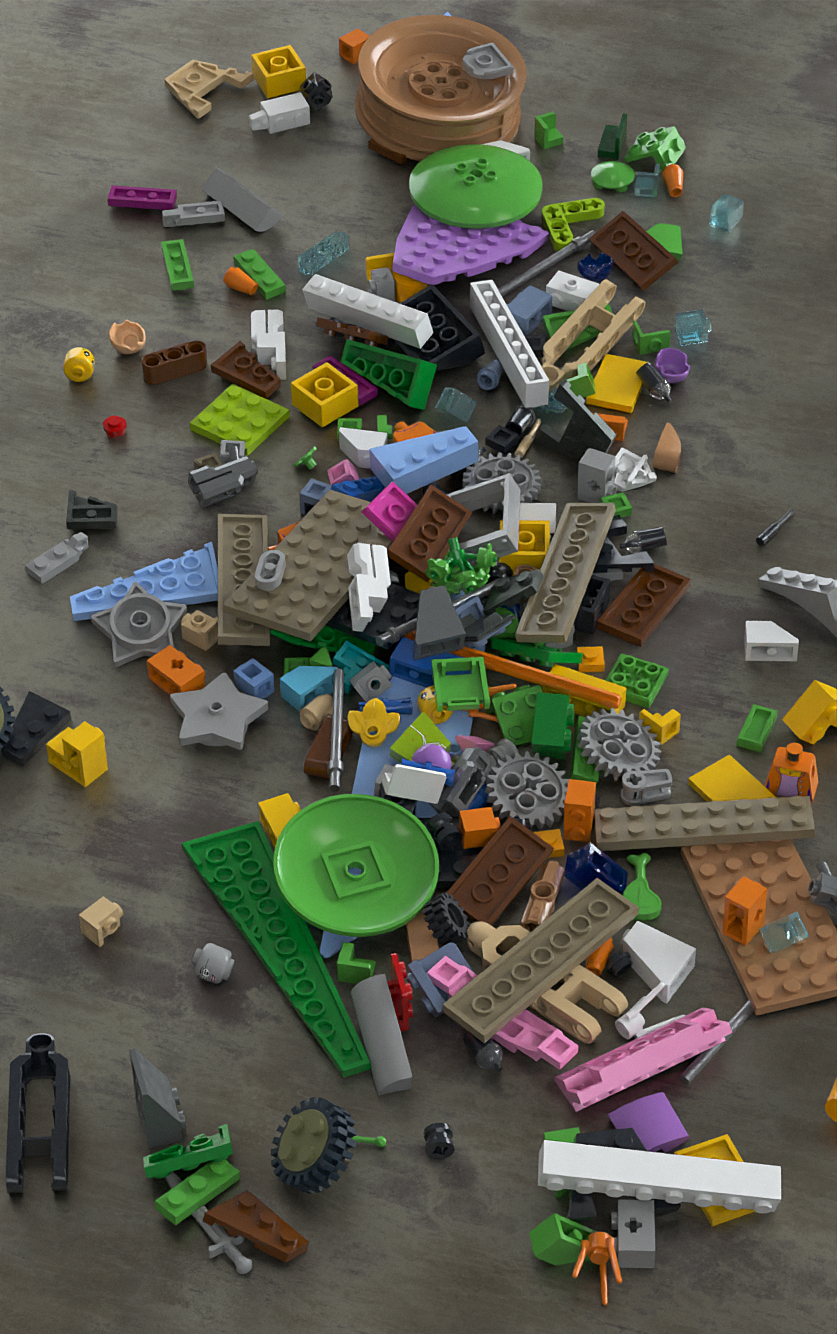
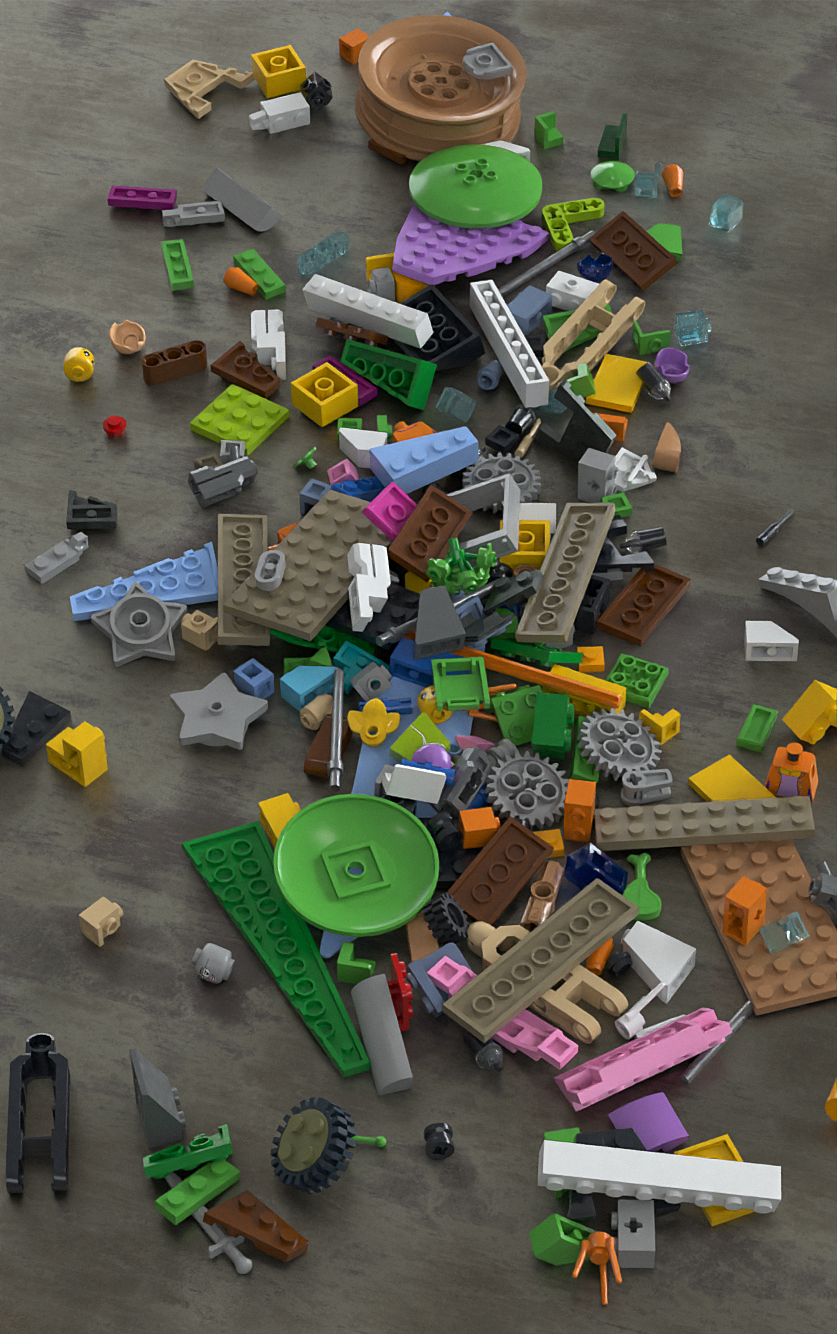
orange brick [147,645,206,695] -> none
bright green bracket [624,126,686,173] -> none

